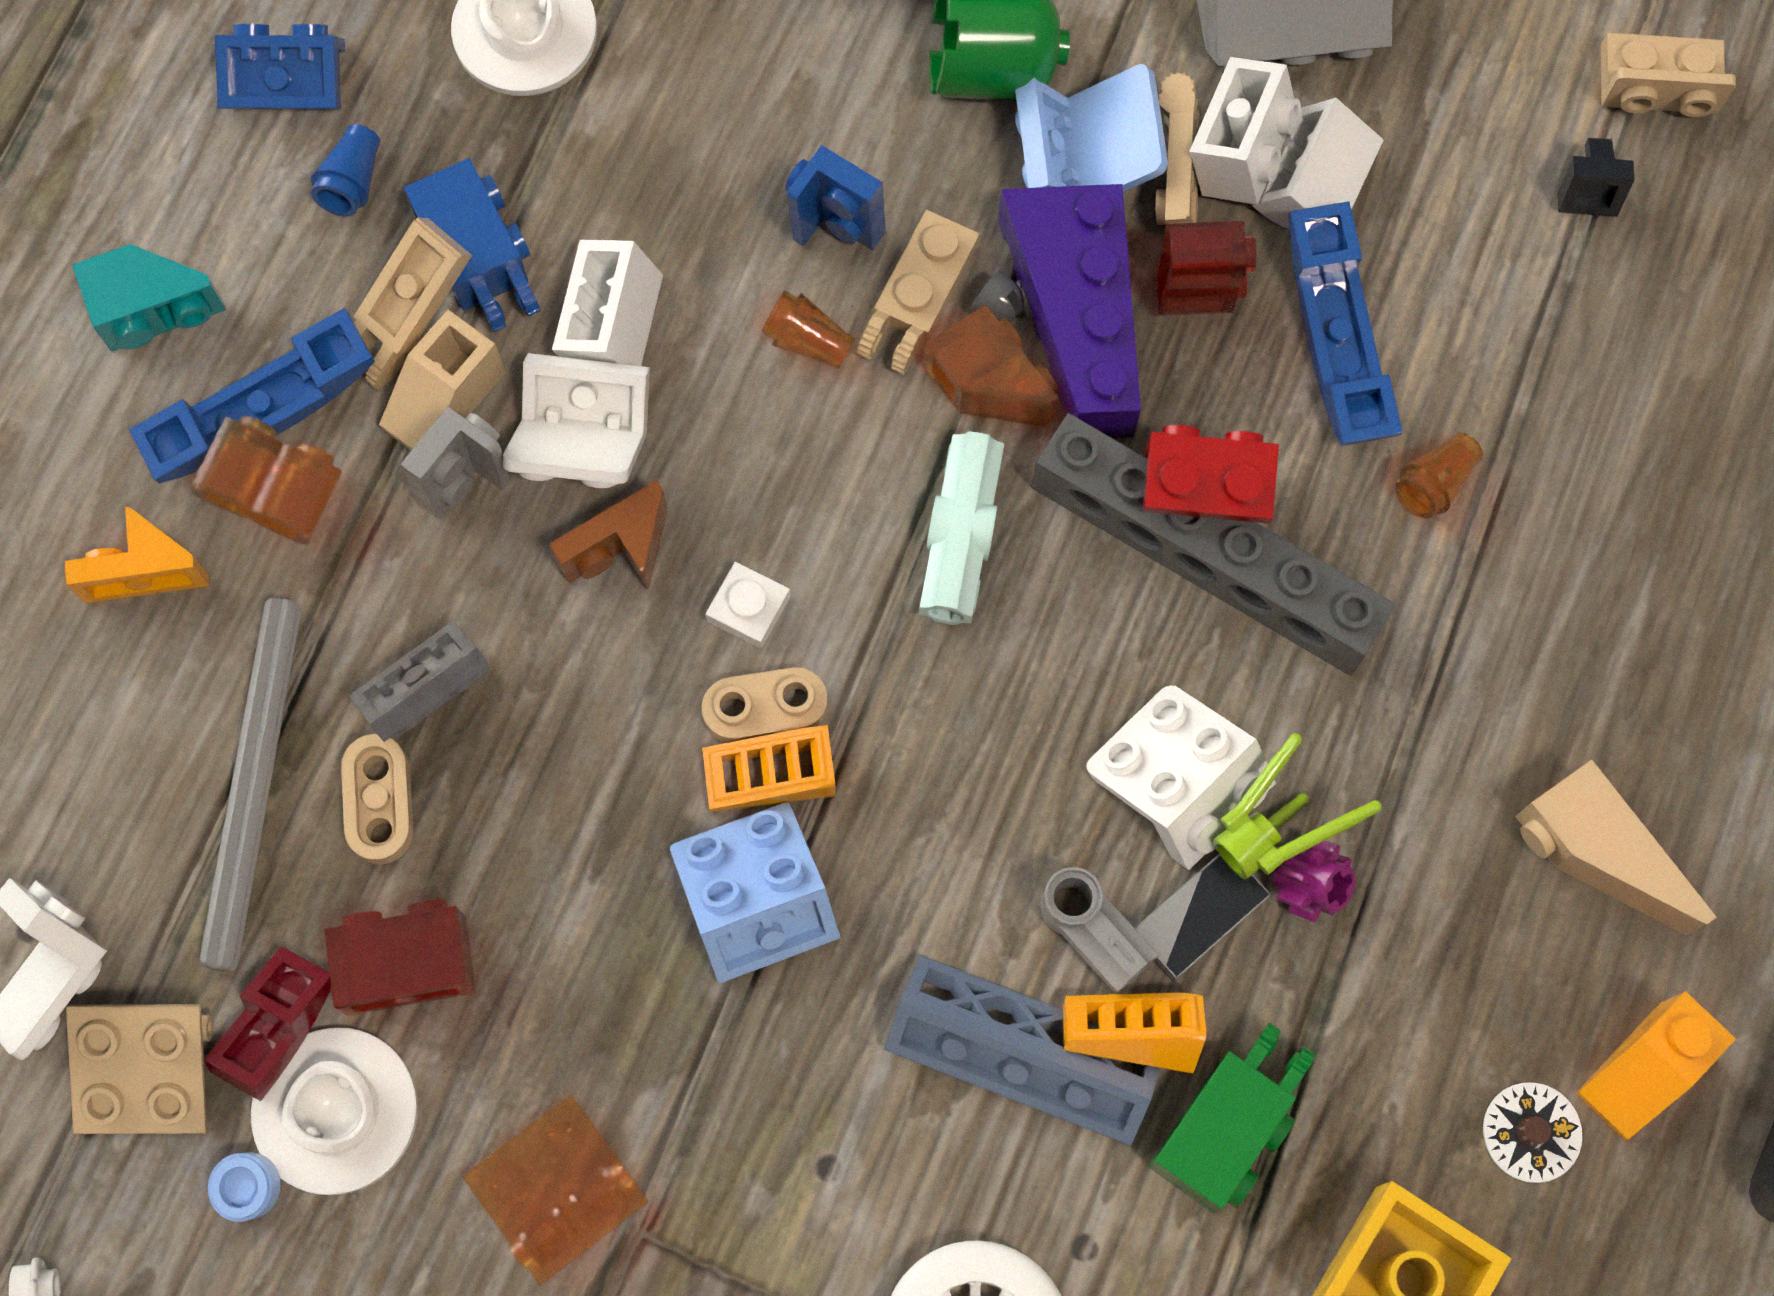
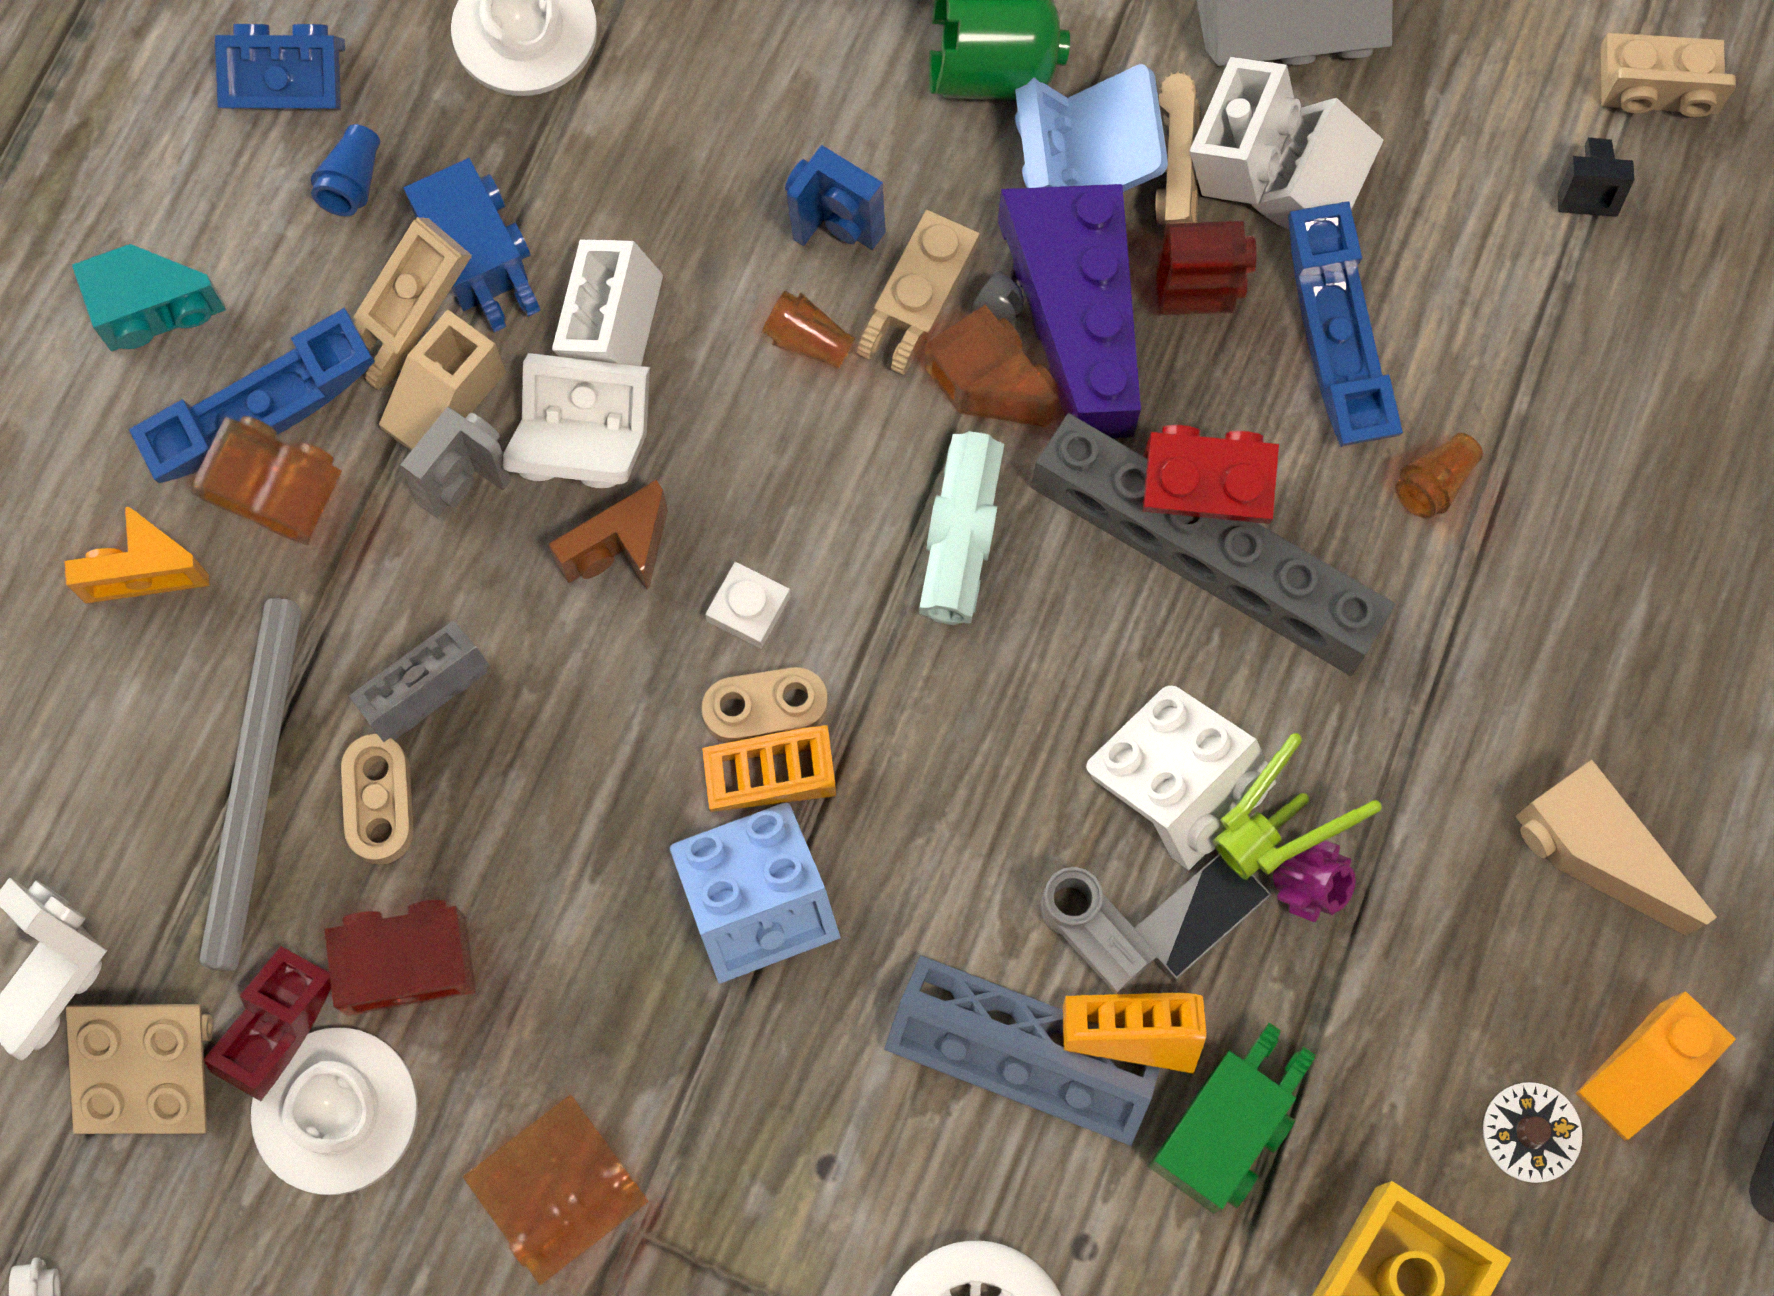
light blue tile [208,1152,281,1222] -> none

